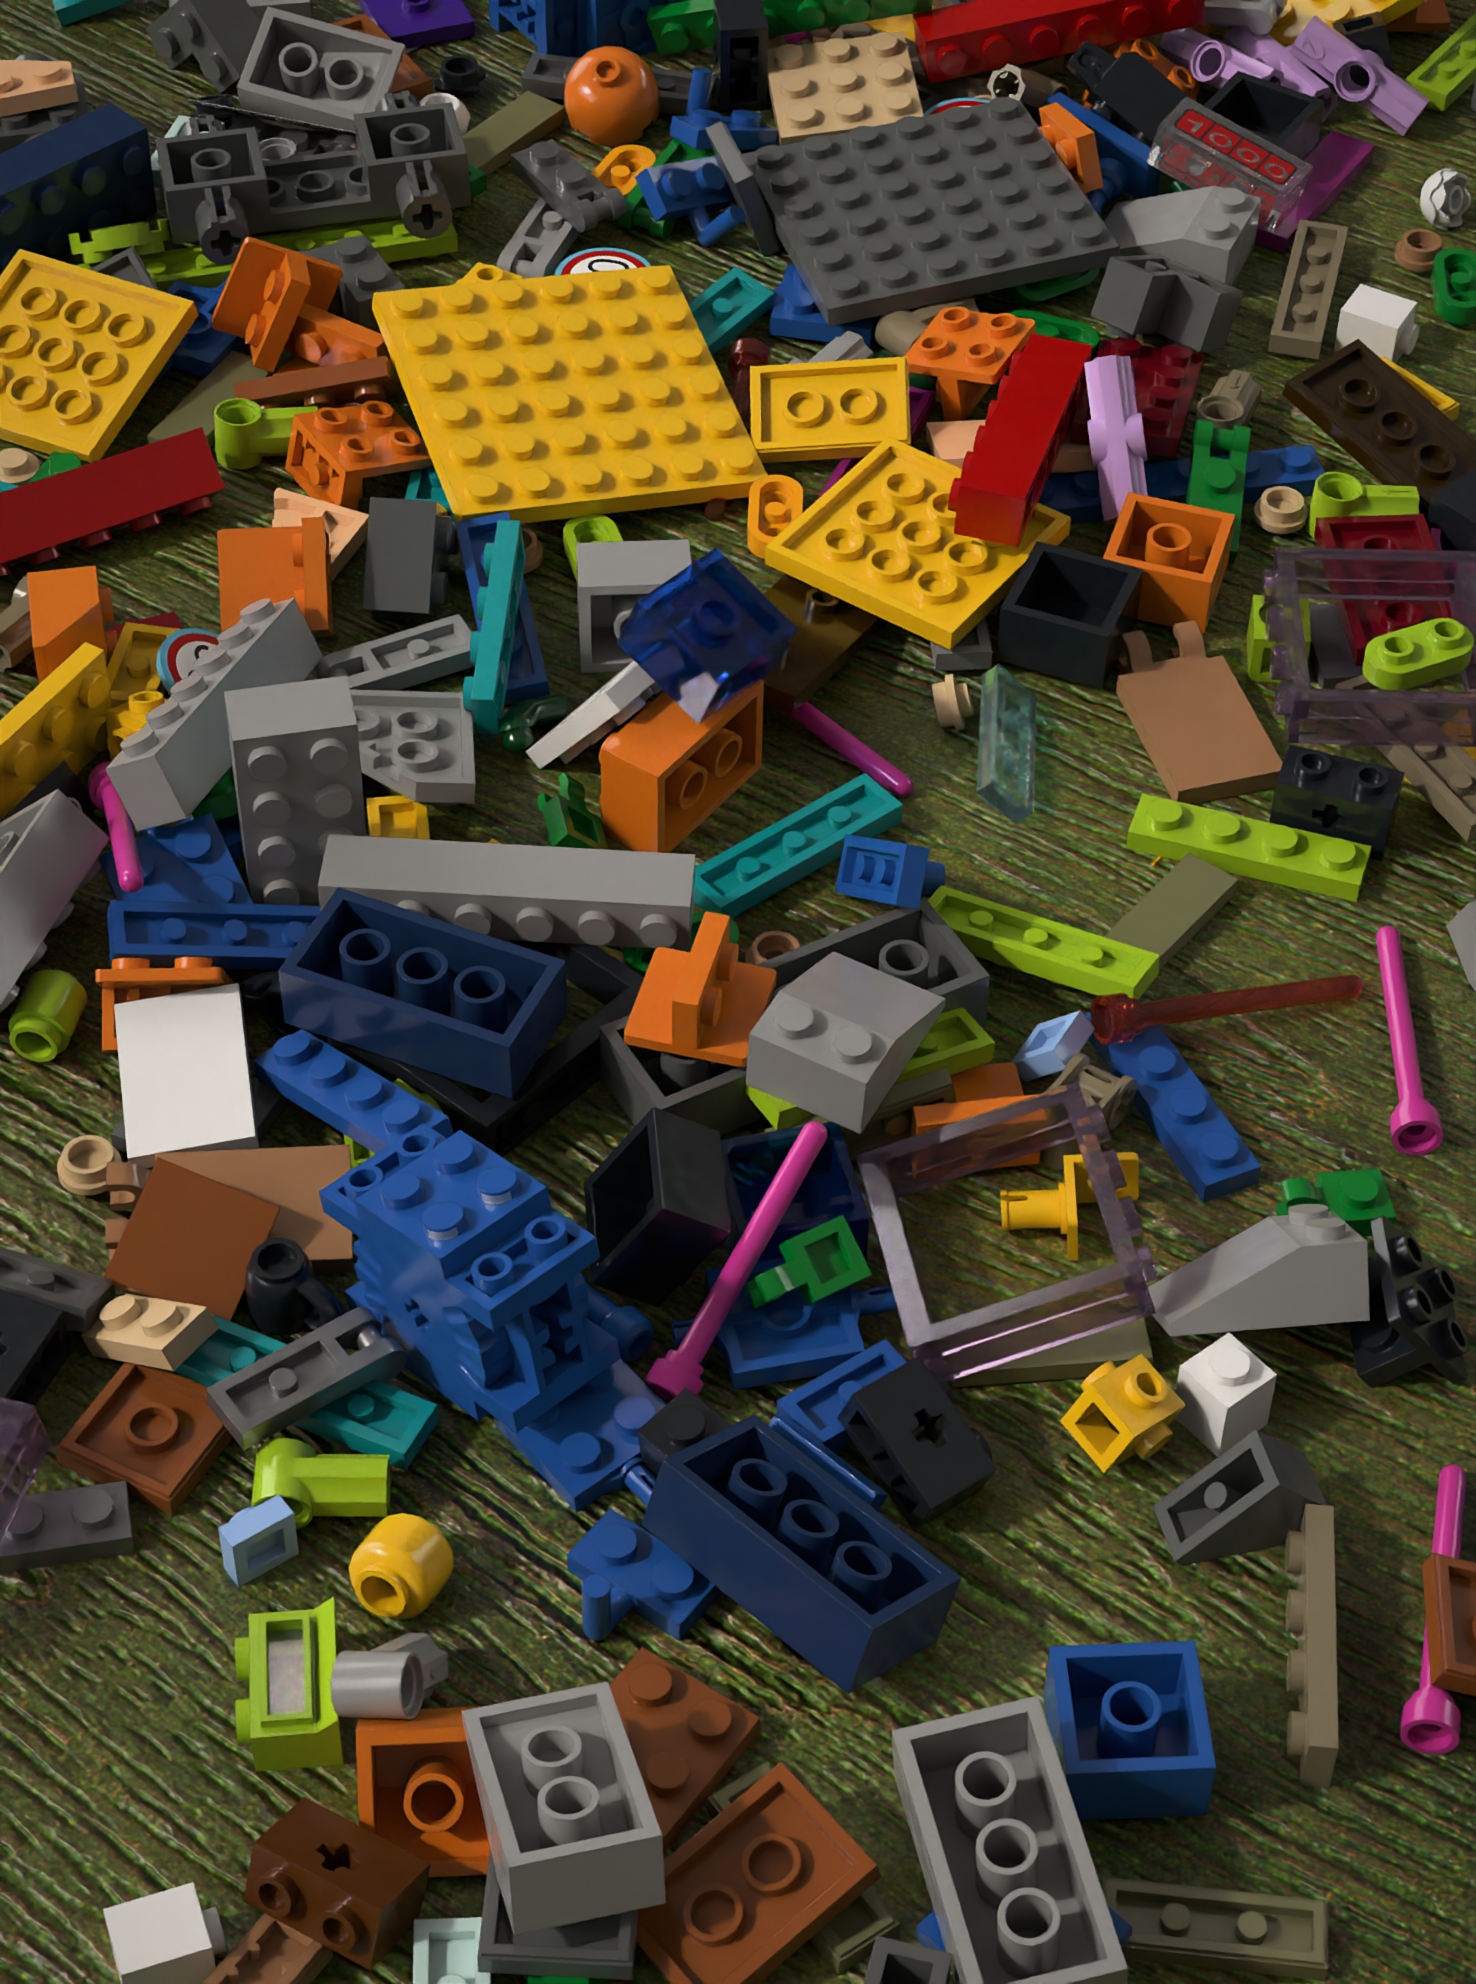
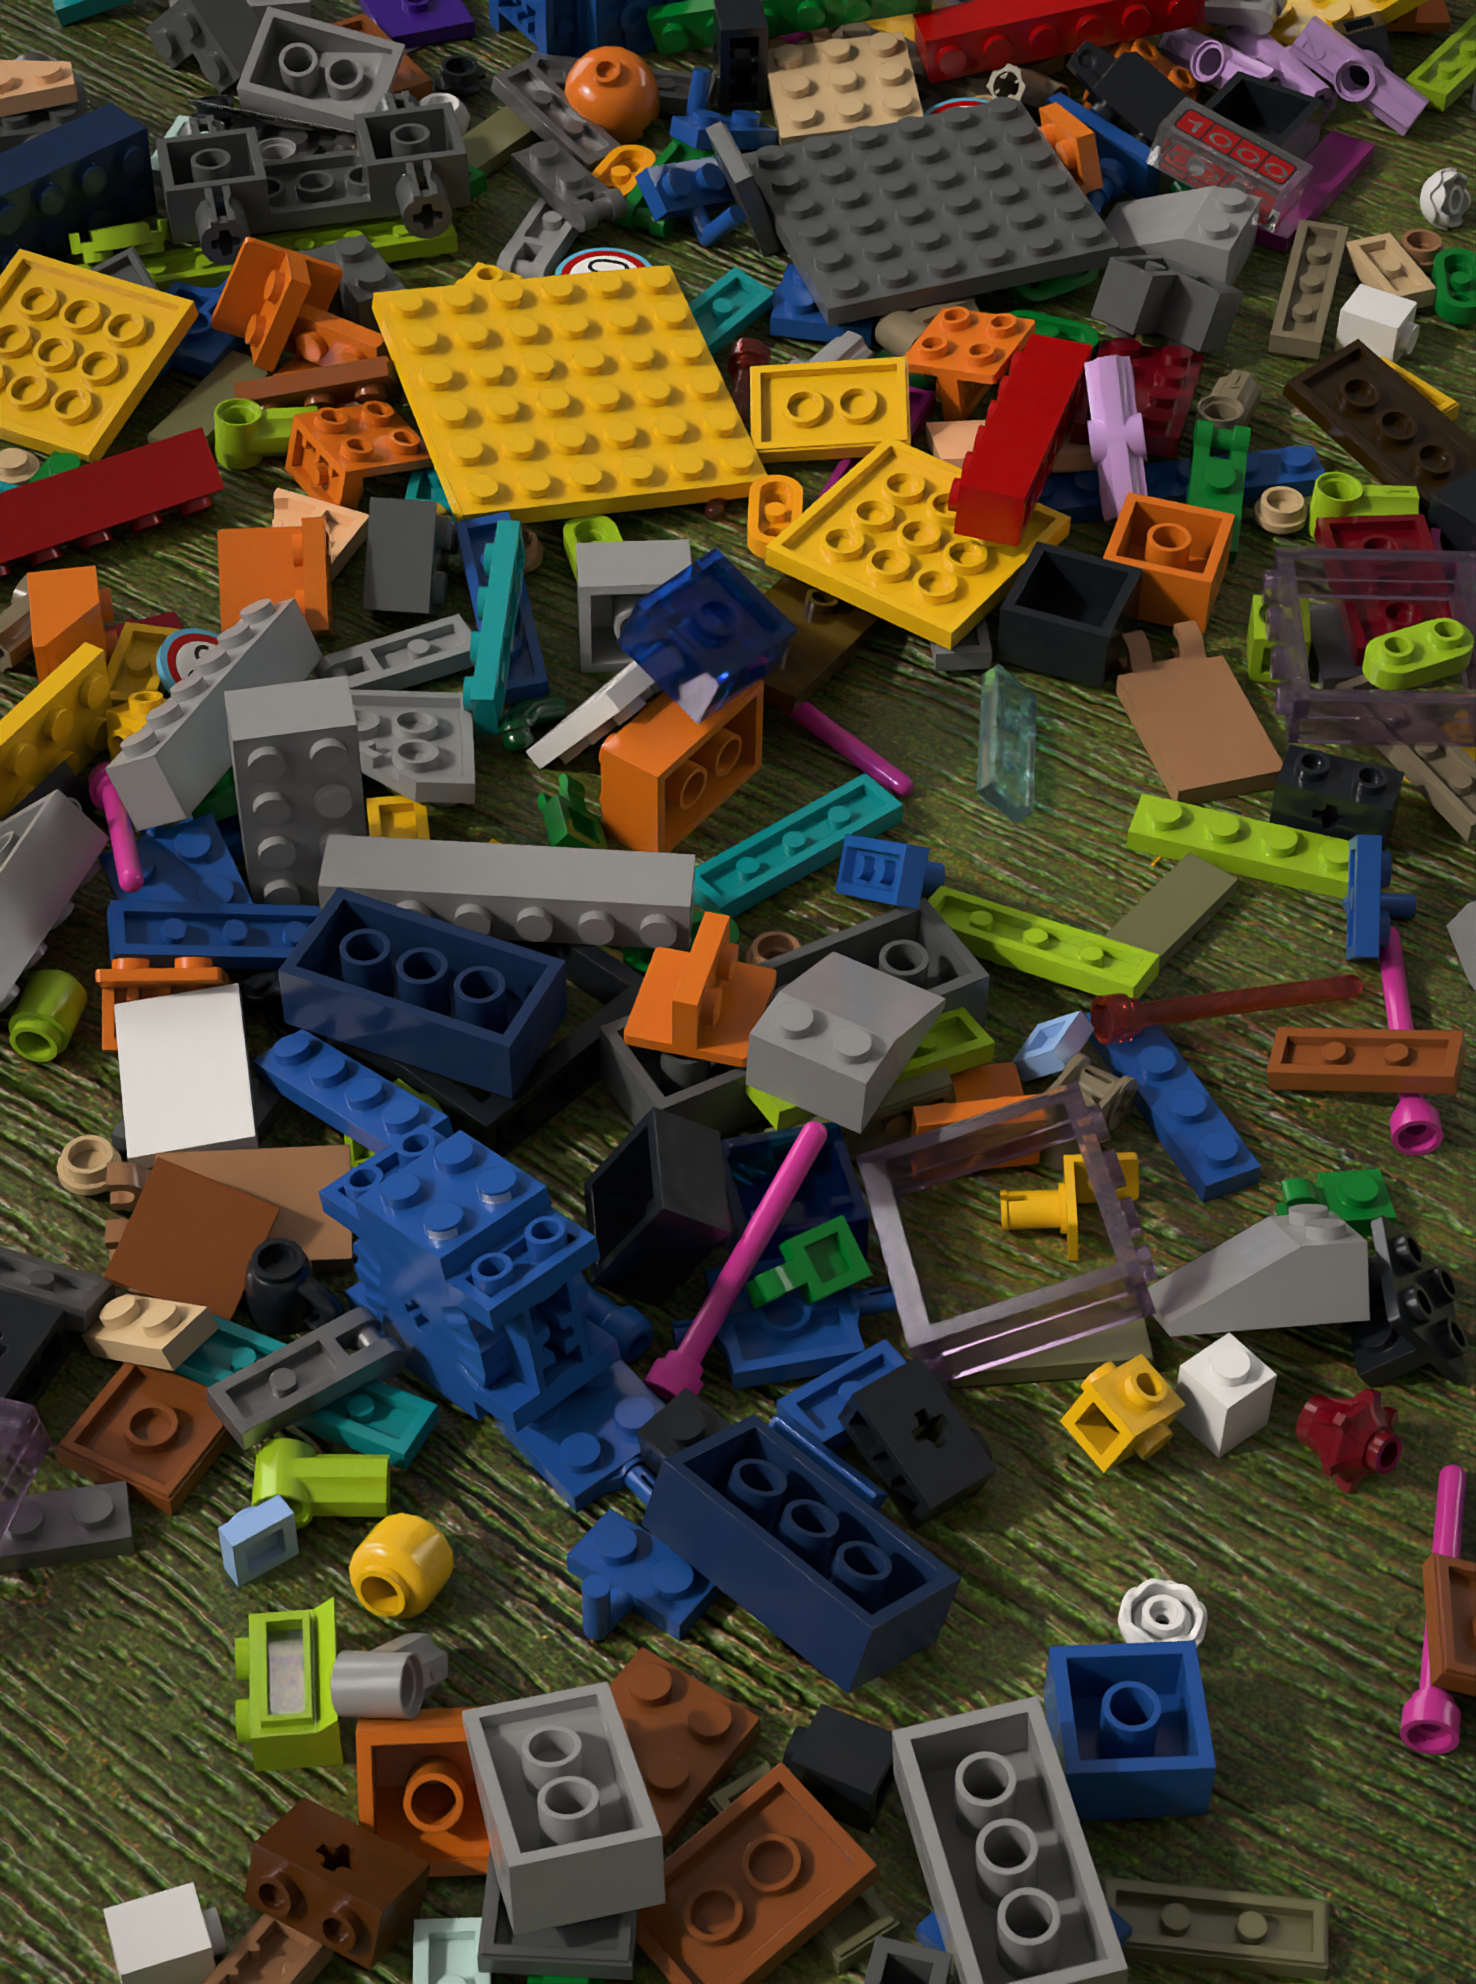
tan plate [932,673,974,731] -> none
dark grey slope [1153,1429,1327,1566] -> none
dark tan plate [1285,1504,1339,1788] -> none
none -> flat silver plate [491,59,621,173]
none -> black brick [782,1703,896,1834]
none -> white plate [1118,1578,1207,1648]
none -> dark orange plate [1266,1027,1467,1094]
none -> dark red rock [1296,1389,1402,1494]
none -> blue plate [1342,835,1416,961]
none -> tan plate [1343,232,1437,309]

